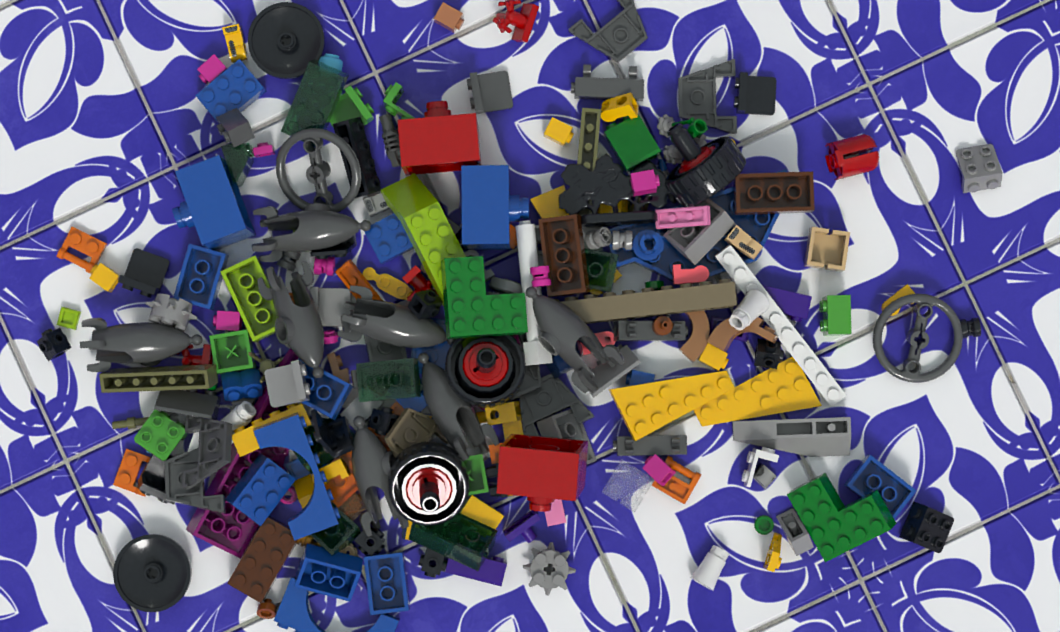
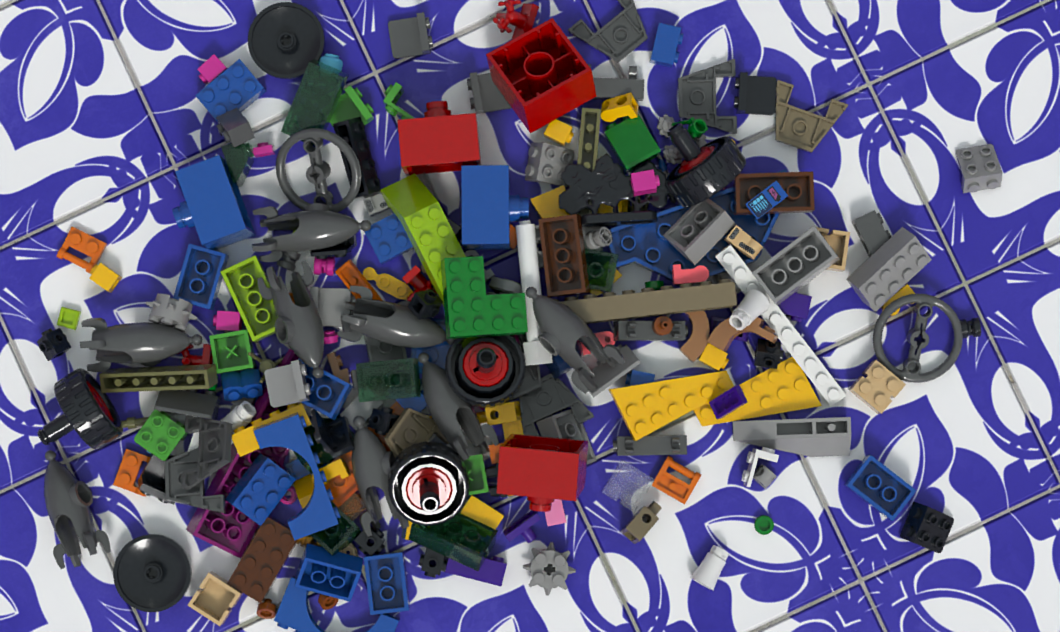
black bracket [118,248,170,298] -> none
yellow leg [222,24,247,63] -> none
dark grey hinge [379,114,401,167] -> none
nougat brick [433,2,465,33] -> none
dark pink wheel [530,266,551,287] -> none
light grey wheel [612,230,632,250] -> none
blue piece [633,230,664,261] -> none
dark pink brick [643,454,676,486] -> none
bright pink tile [655,205,711,229] -> none
yellow wing [763,532,782,572] -> none
light grey slope [776,508,814,556] -> none
green brick [787,473,897,562] -> none
bright green brick [819,295,852,336] -> none
red cylinder [825,134,879,180] -> none
none -> black wheel [37,368,123,450]
none -> dark grey piece [44,450,111,569]
none -> tan piece [187,571,243,626]
none -> dark orange tile [318,594,339,610]
none -> dark grey bracket [388,12,433,59]
none -> red brick [486,18,597,133]
none -> light grey bracket [525,142,574,187]
none -> dark tan torso [620,501,662,544]
none -> blue brick [650,23,684,68]
none -> dark purple tile [709,385,748,419]
none -> tile [745,181,788,220]
none -> light grey brick [752,226,840,305]
none -> dark tan wing [775,80,848,153]
none -> light grey brick [846,227,932,312]
none -> tan piece [849,360,906,414]
none -> dark grey brick [852,210,891,256]

